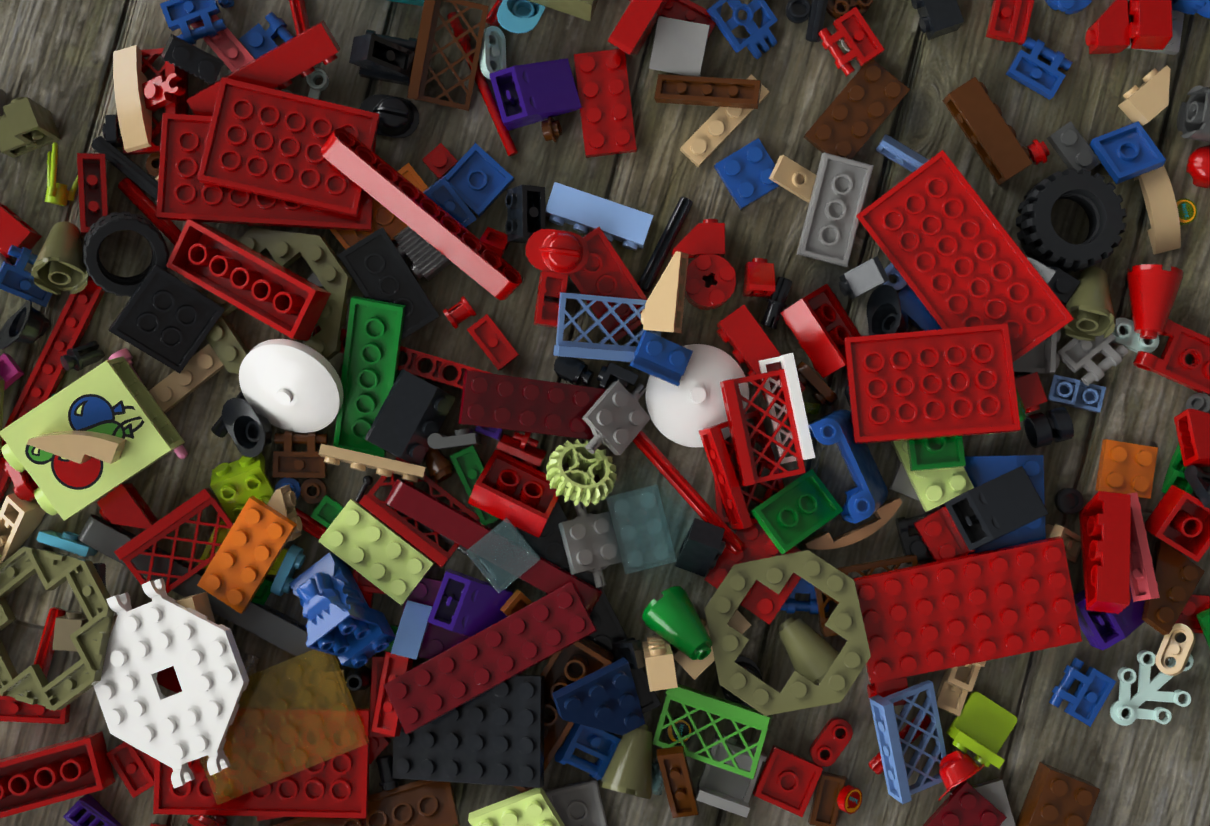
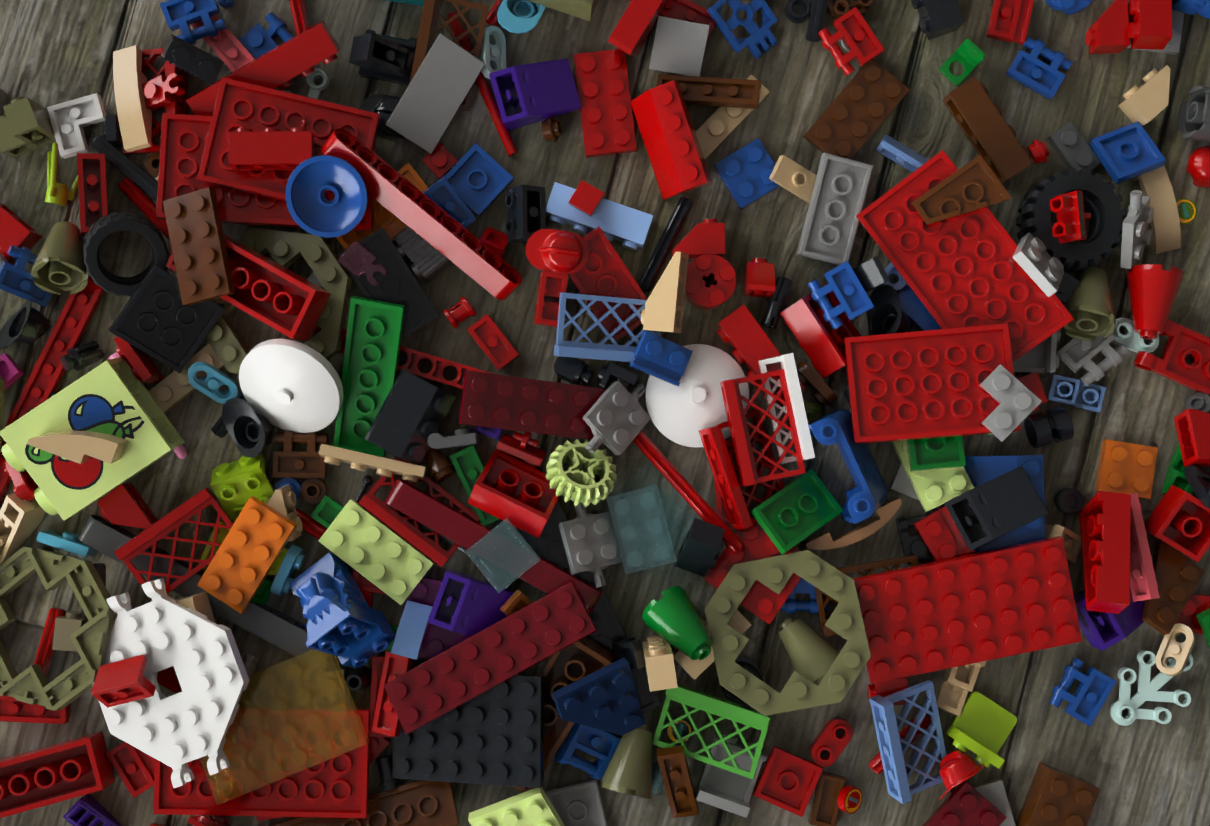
none -> white plate [47,93,106,159]
none -> red panel [91,655,156,708]
none -> red plate [113,336,165,384]
none -> reddish brown plate [163,187,235,306]
none -> medium azure plate [188,361,238,404]
none -> red brick [228,128,315,171]
none -> blue dish [285,155,368,238]
none -> clear pink plate [338,239,387,286]
none -> light grey tile [385,34,485,153]
none -> red tile [568,180,604,217]
none -> red slope [630,80,712,200]
none -> blue plate [808,261,874,330]
none -> reddish brown wing [912,155,1012,225]
none -> green bracket [939,38,986,86]
none -> light grey plate [980,364,1042,442]
none -> light grey plate [1012,232,1064,297]
none -> red hips [1050,190,1091,244]
none -> light grey plate [1120,190,1154,271]

